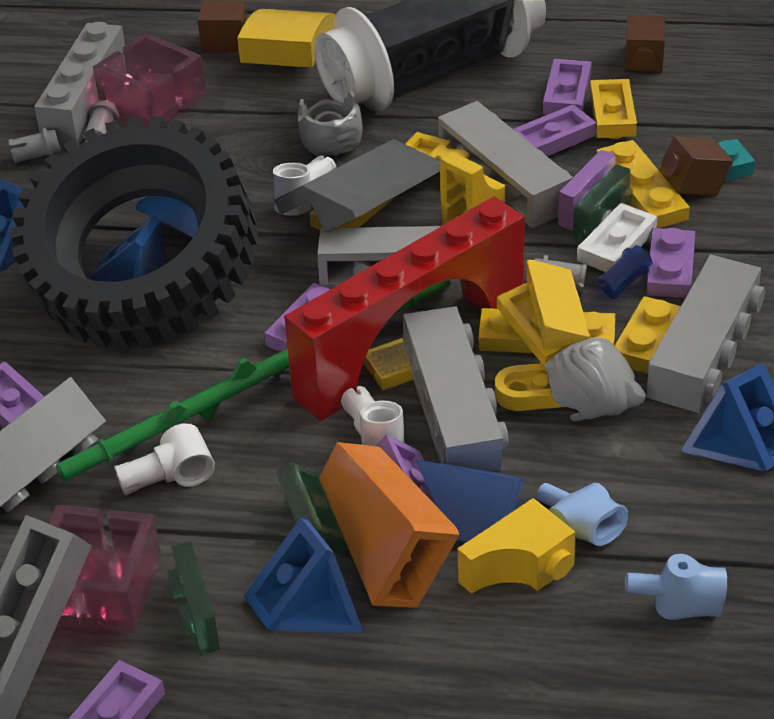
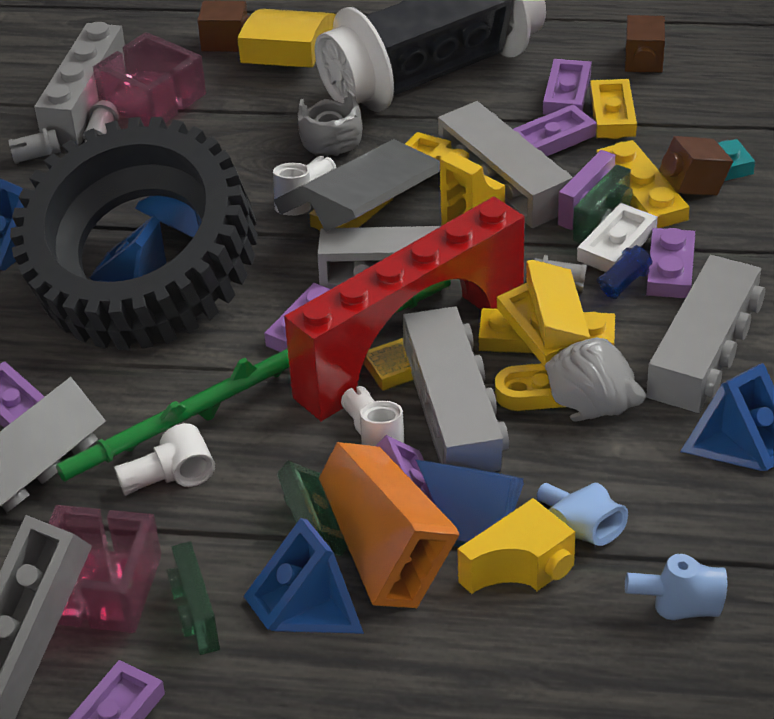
yellow plate [615,296,681,374] -> none

